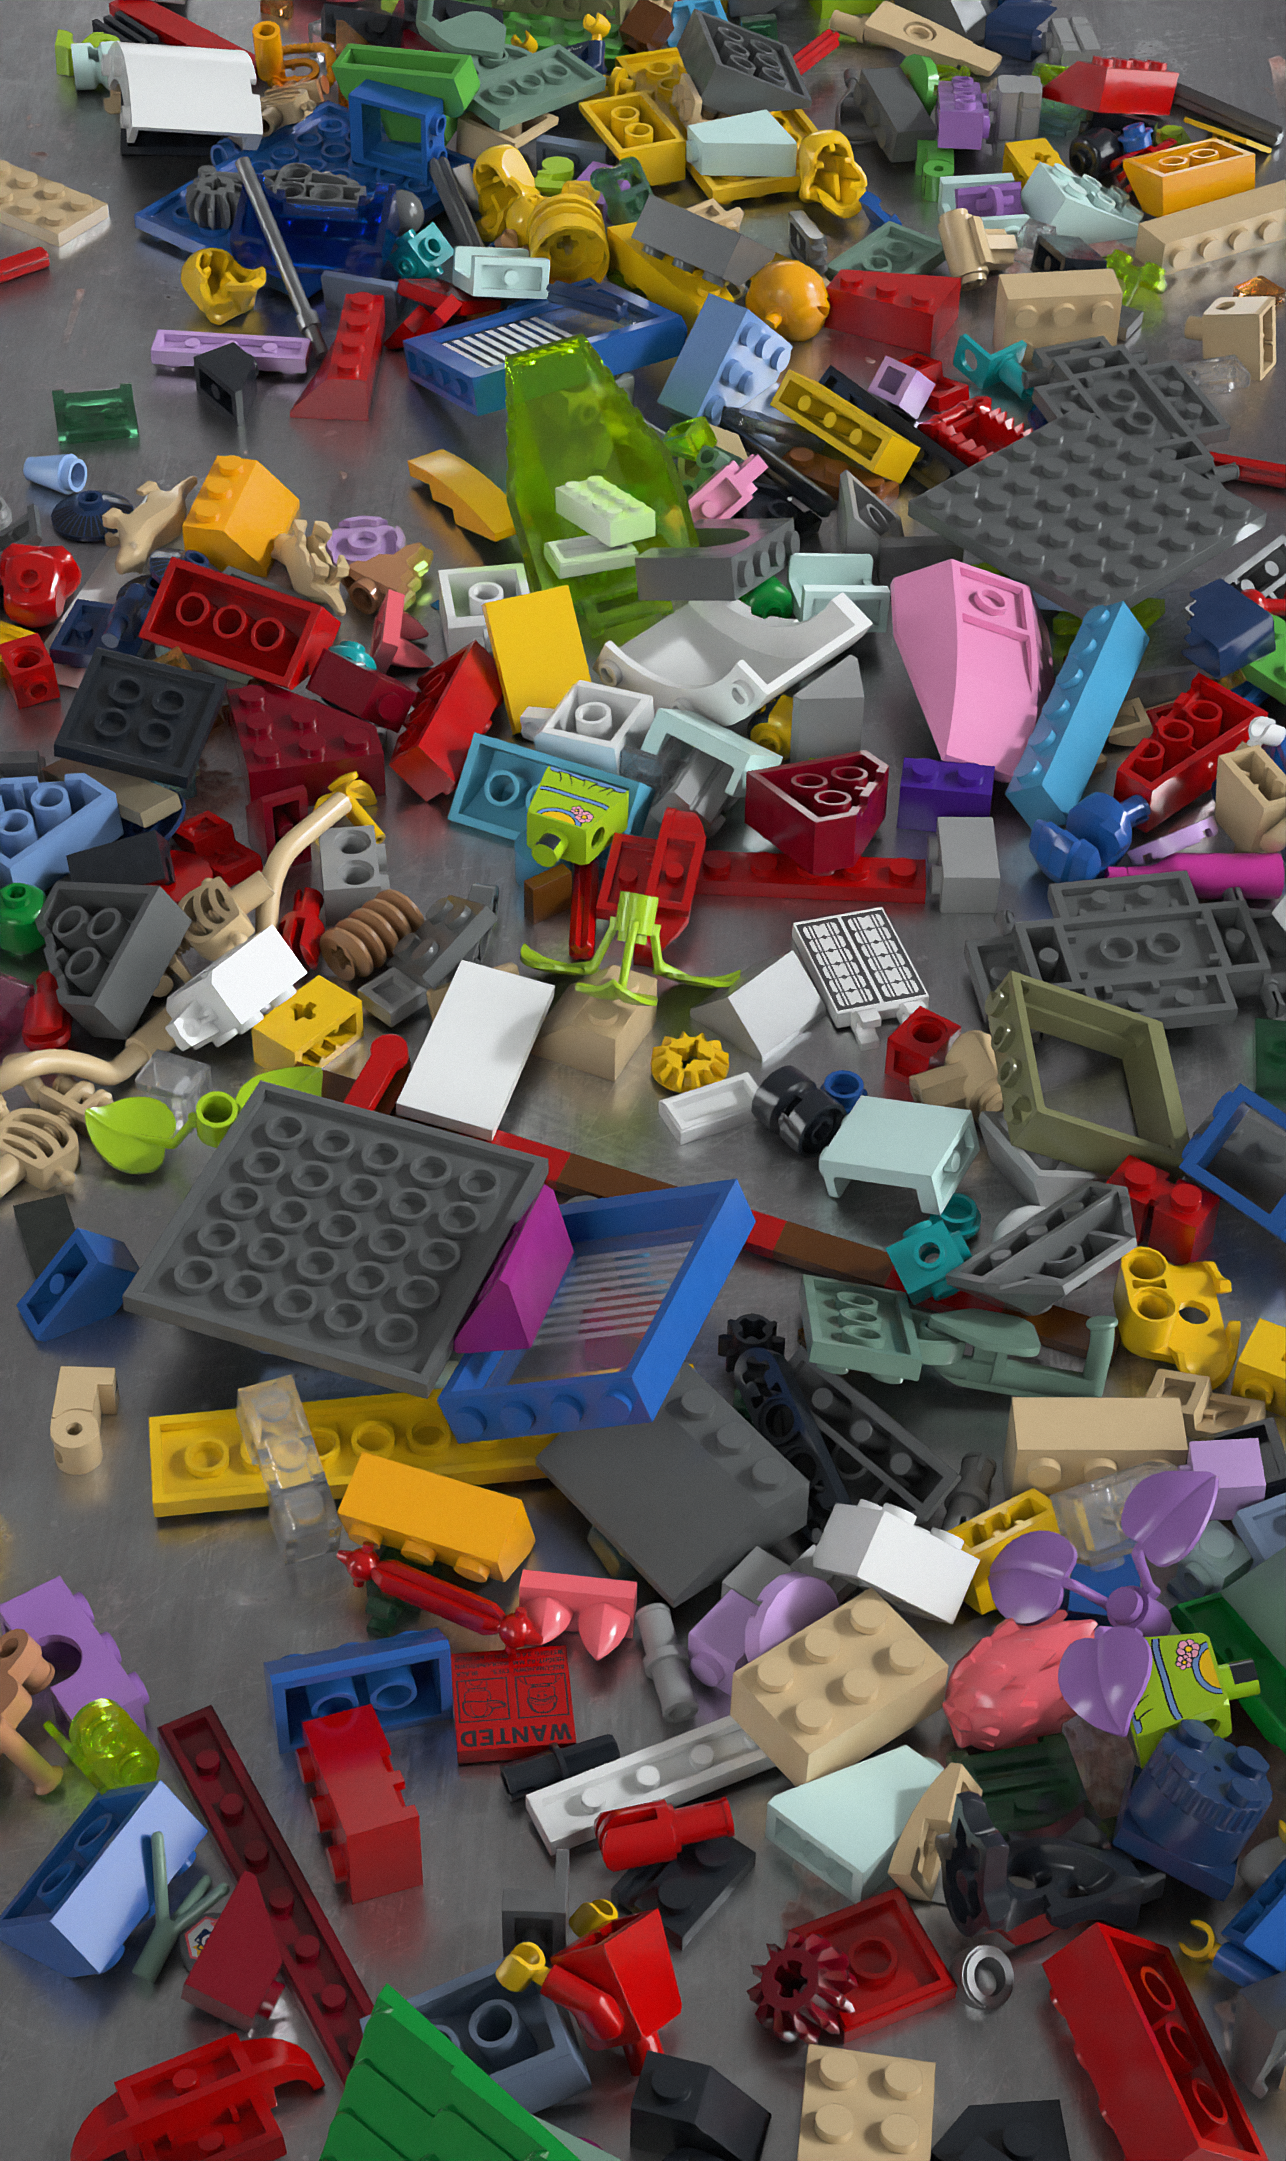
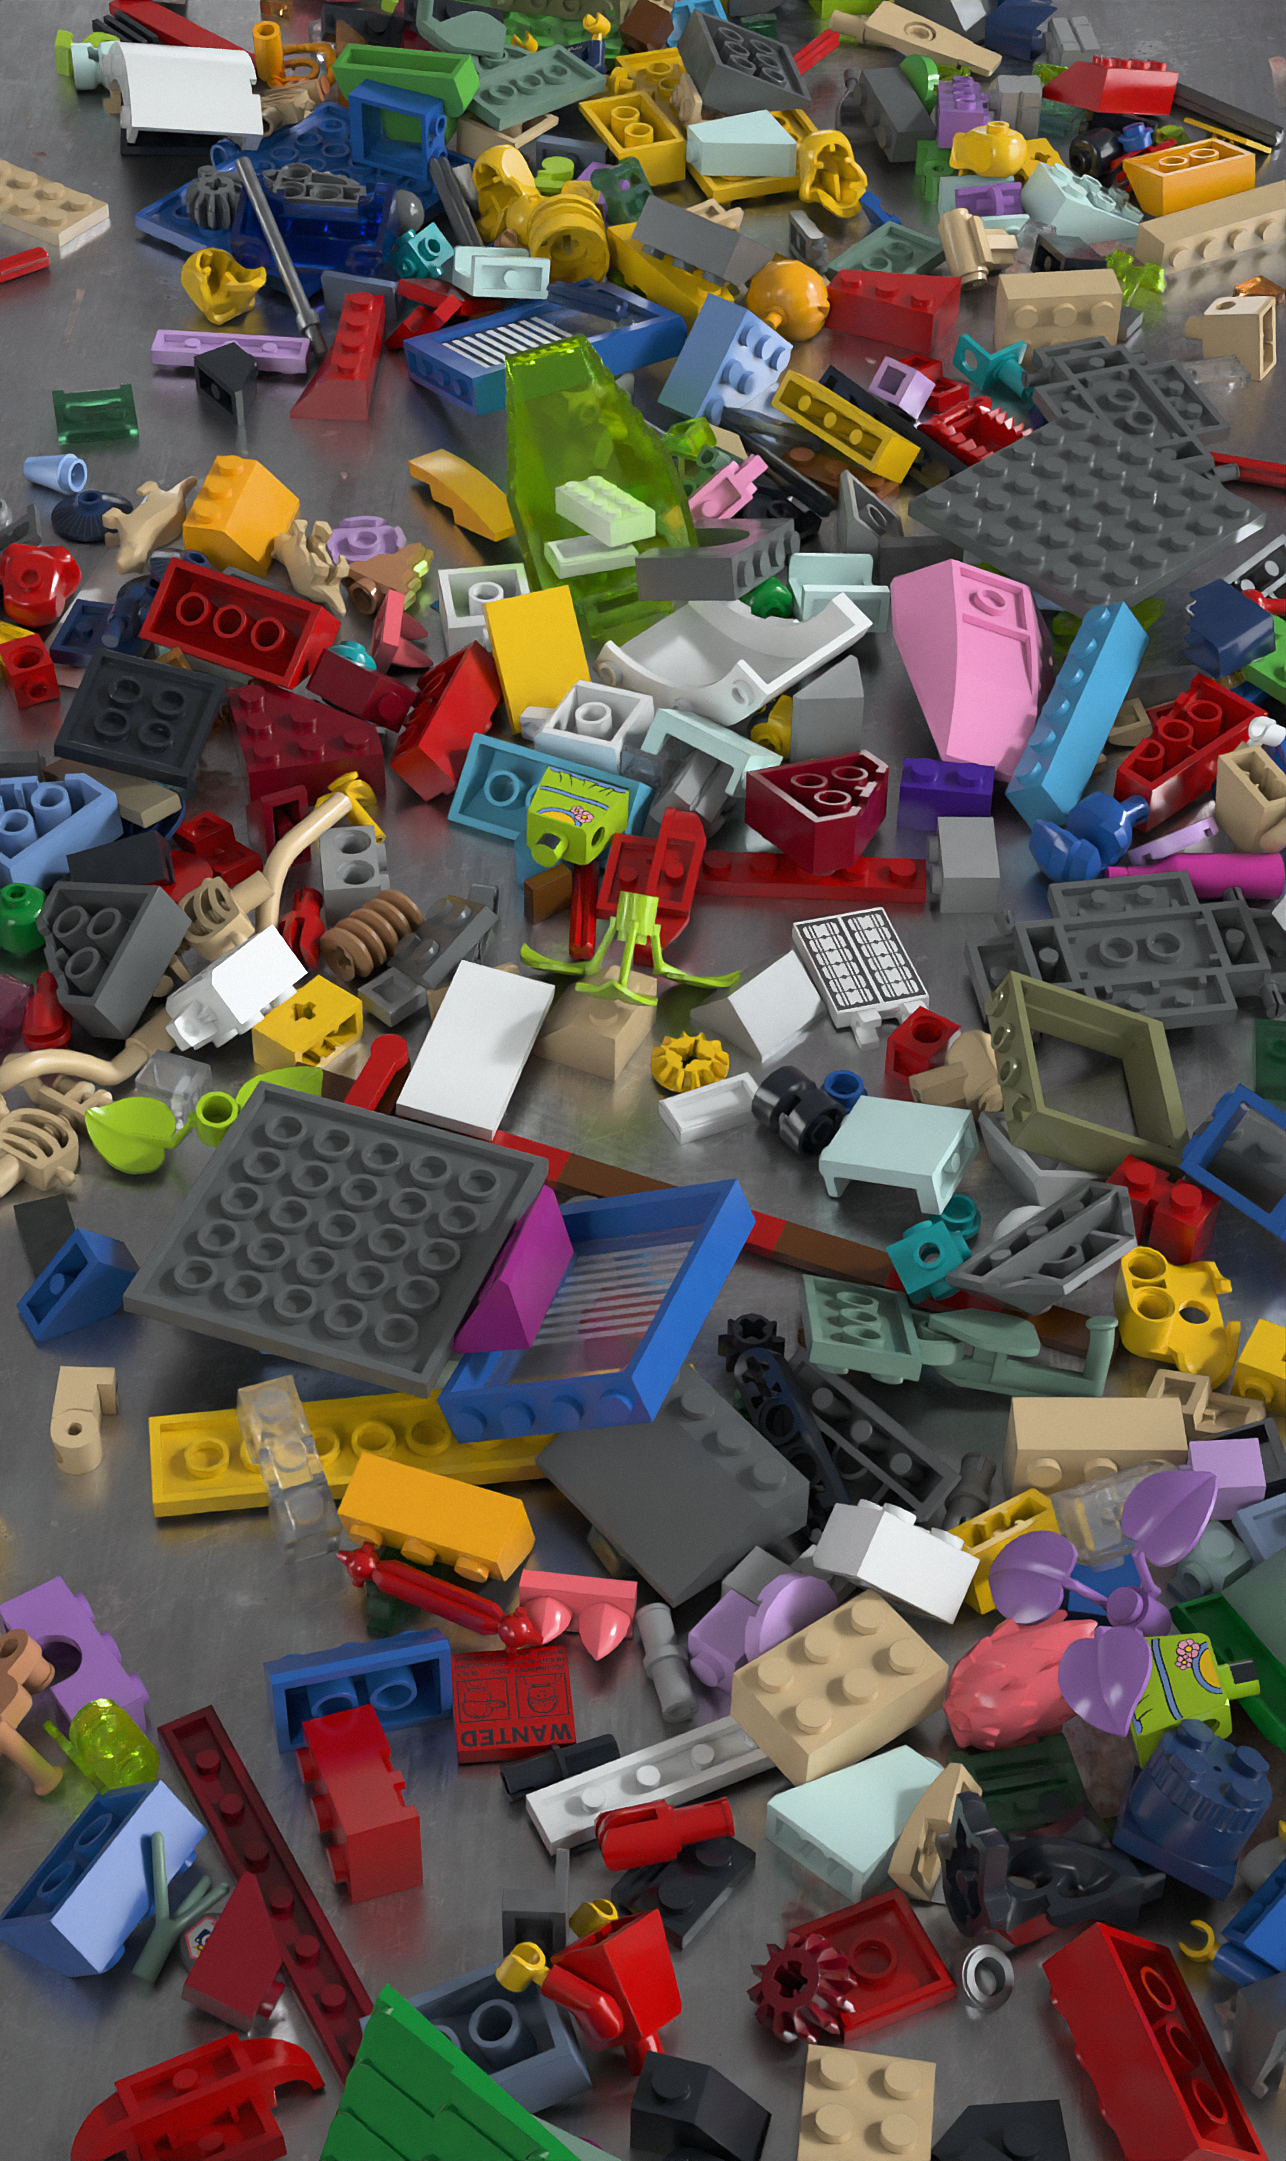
none -> yellow head [949,121,1027,179]

